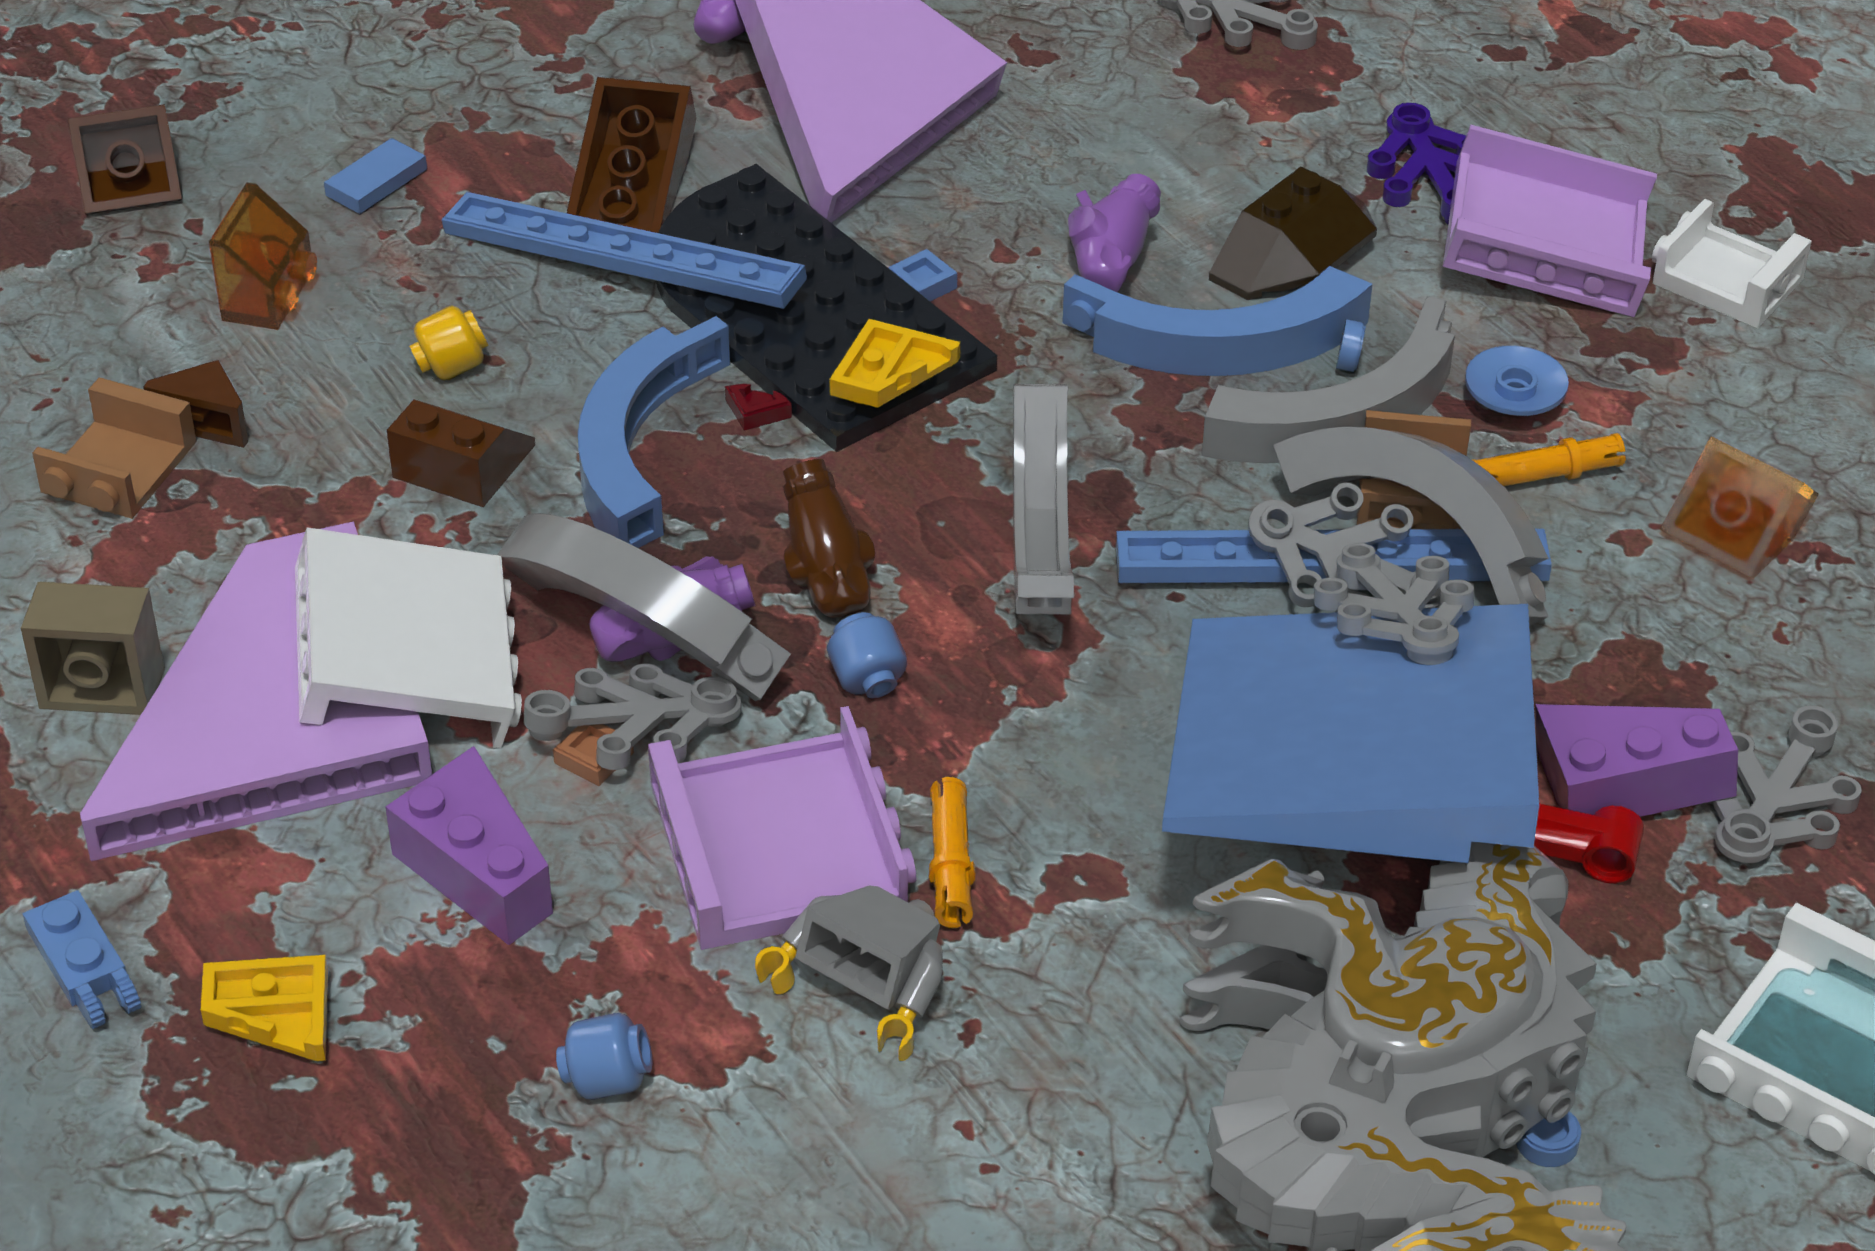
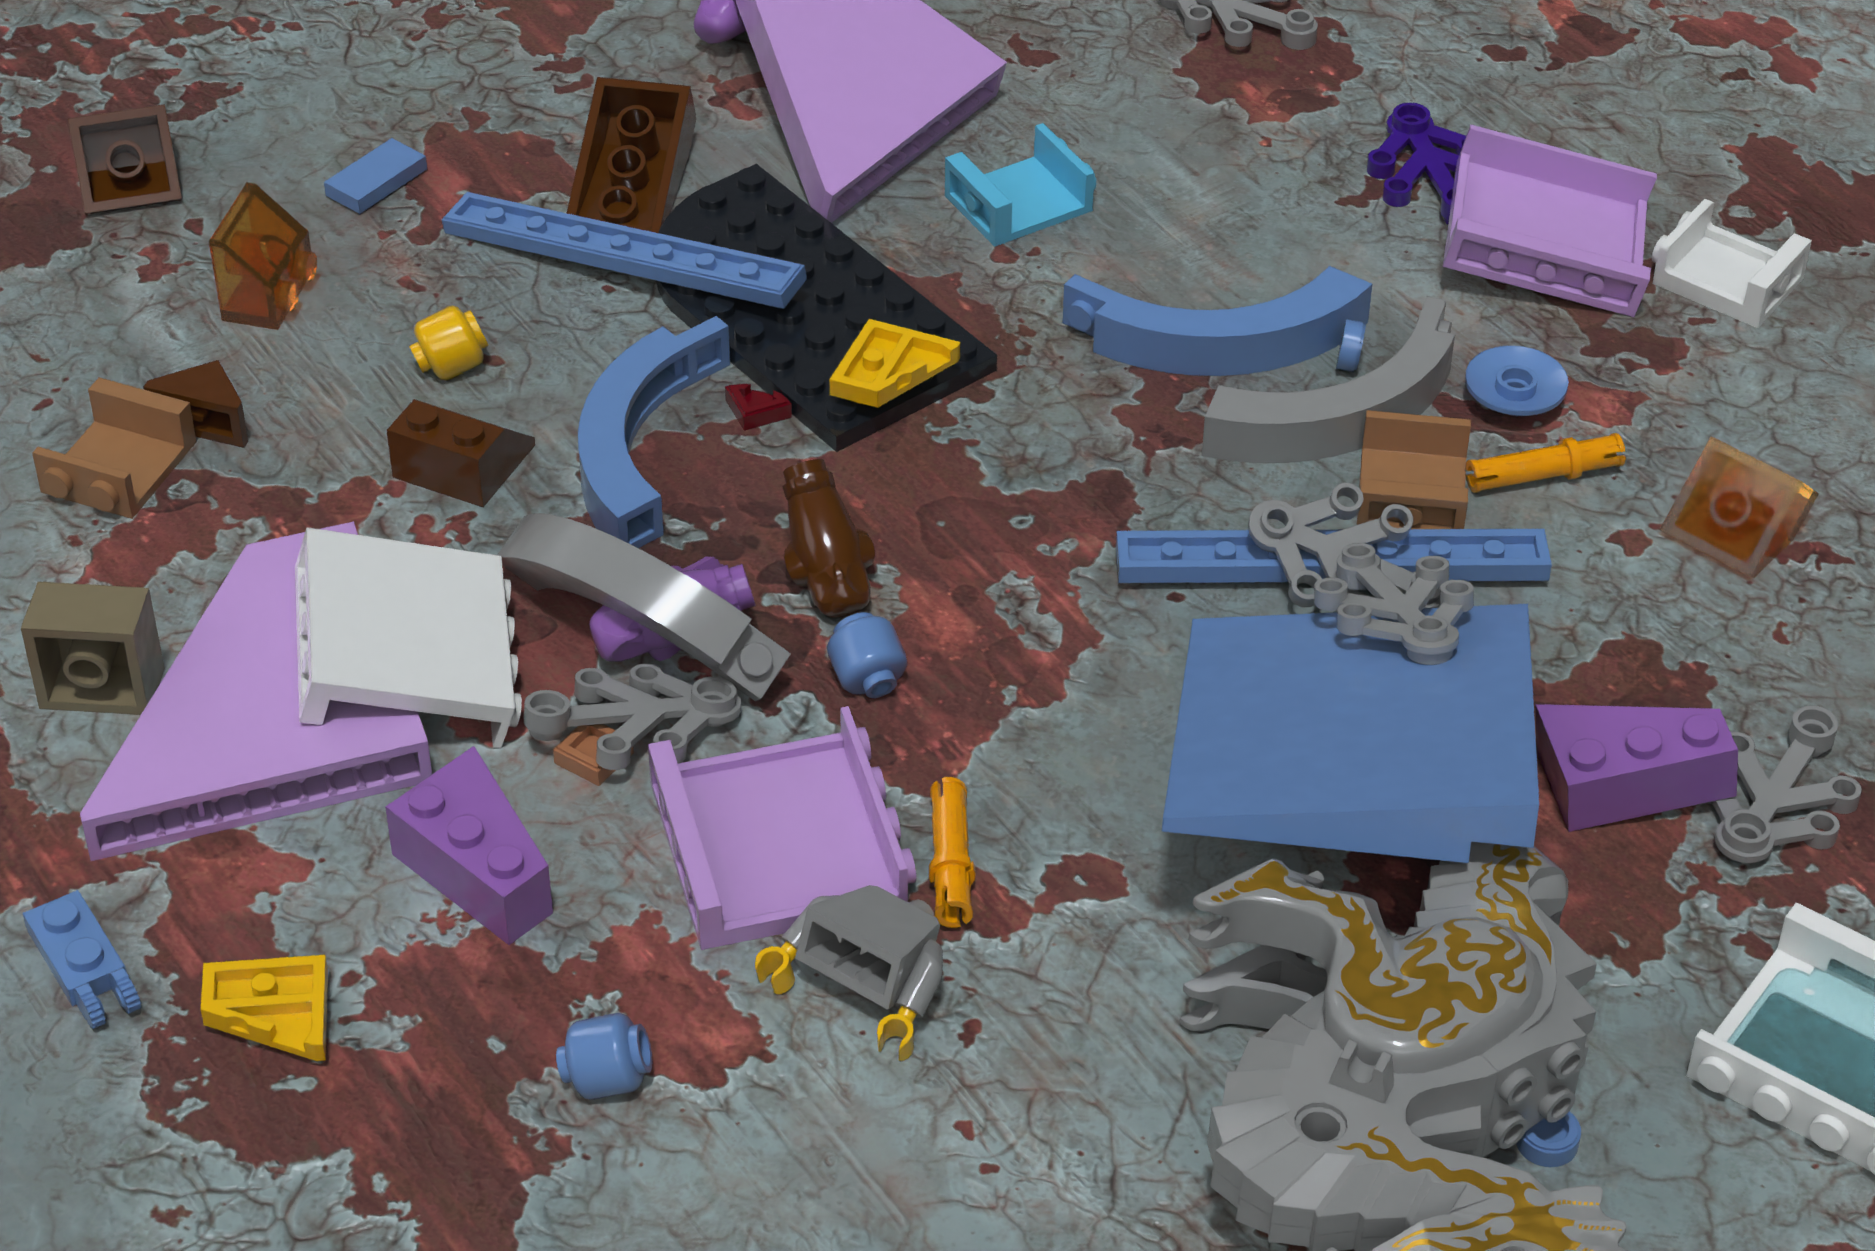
medium blue tile [888,249,957,301] -> none
light grey arch [1013,384,1074,614] -> none
medium lavender animal [1068,174,1161,292] -> none
dark brown wedge [1209,166,1377,300] -> none
light grey arch [1273,427,1549,626] -> none
red piece [1534,803,1644,884] -> none
none -> medium azure panel [945,123,1096,247]

